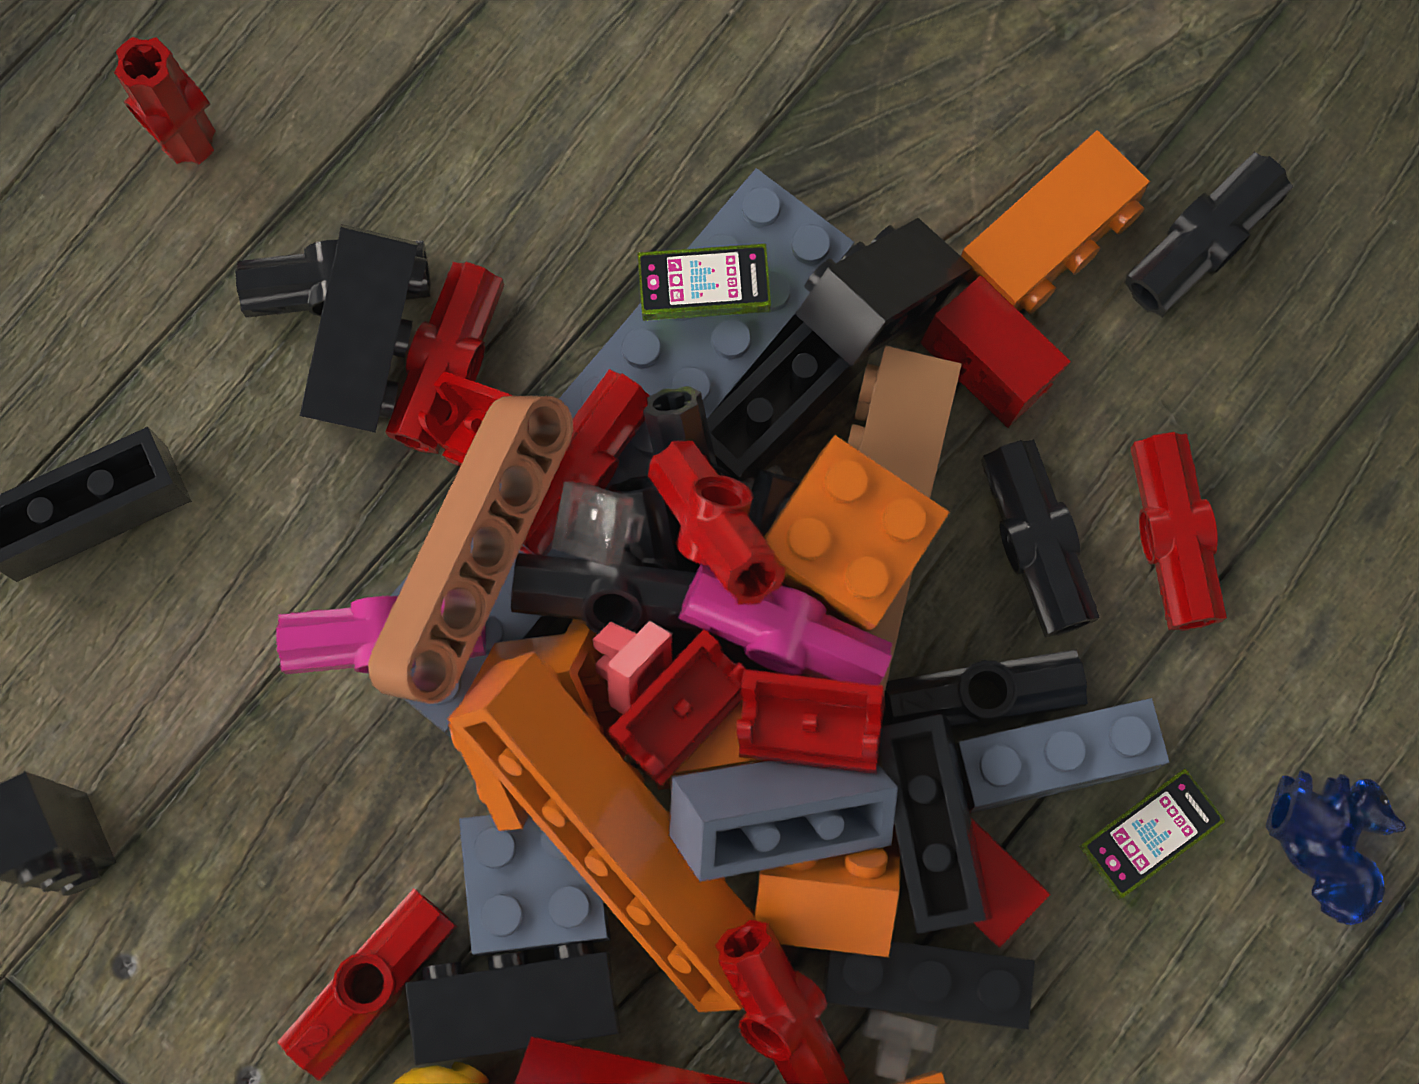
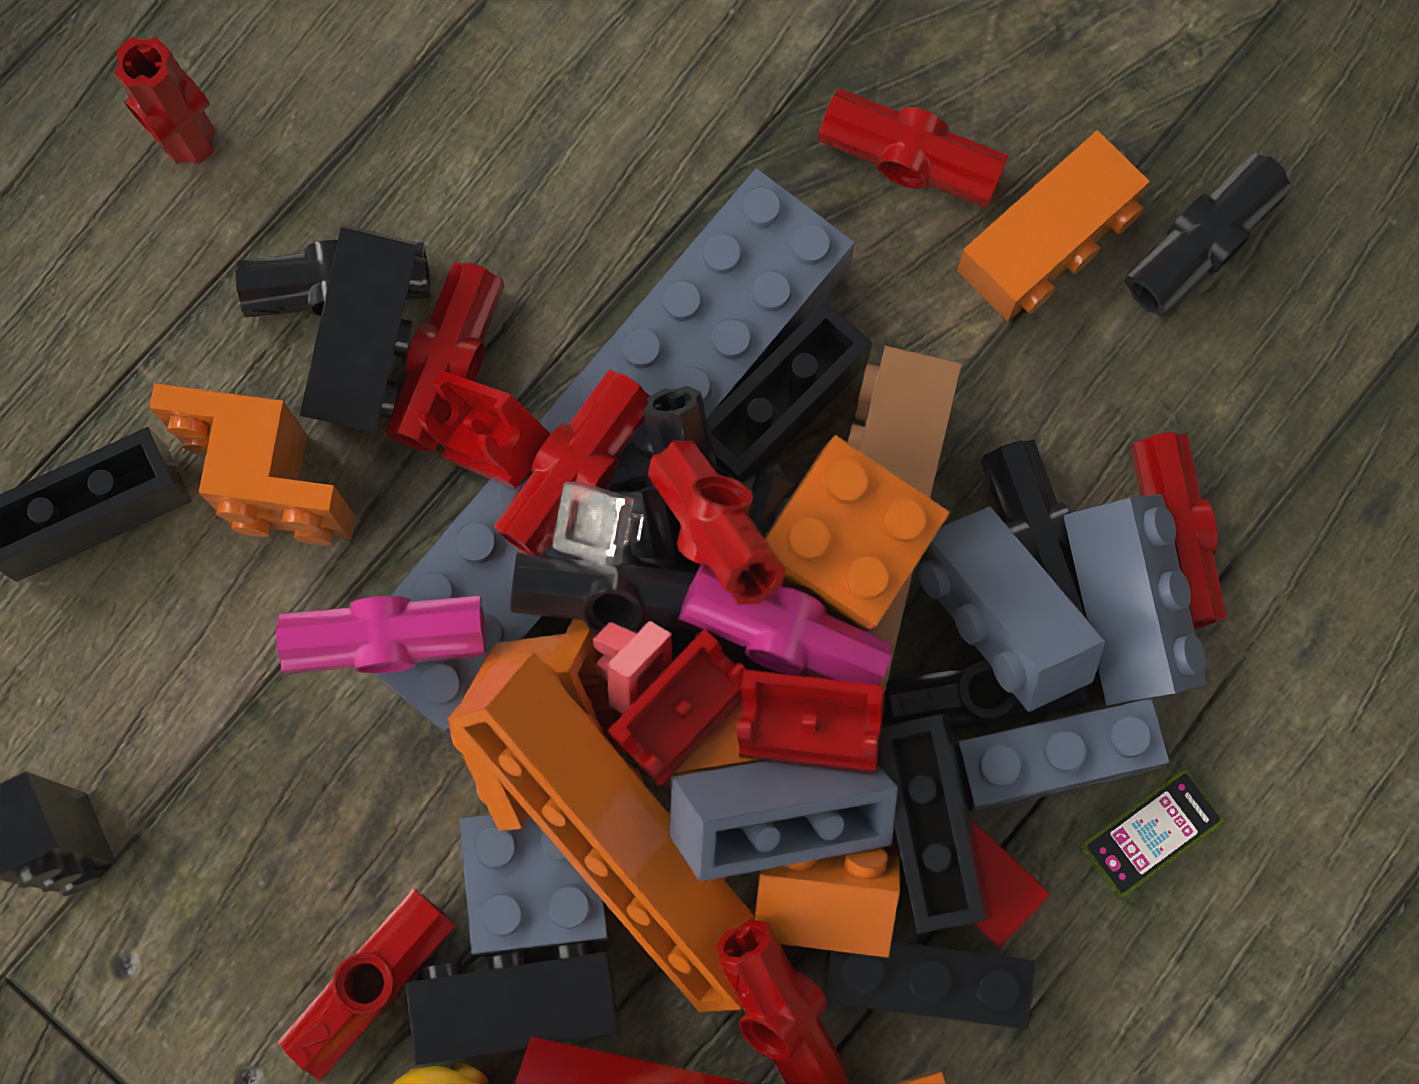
nougat beam [368,396,573,704] -> none
tile [638,244,771,321] -> none
black brick [795,218,972,366] -> none
clear tile [861,1009,938,1082] -> none
red hinge [920,275,1071,428] -> none
clear blue animal [1265,771,1406,925] -> none
none -> orange bracket [149,383,356,546]
none -> red piece [818,88,1009,208]
none -> sand blue brick [918,506,1105,712]
none -> sand blue brick [1063,494,1207,706]

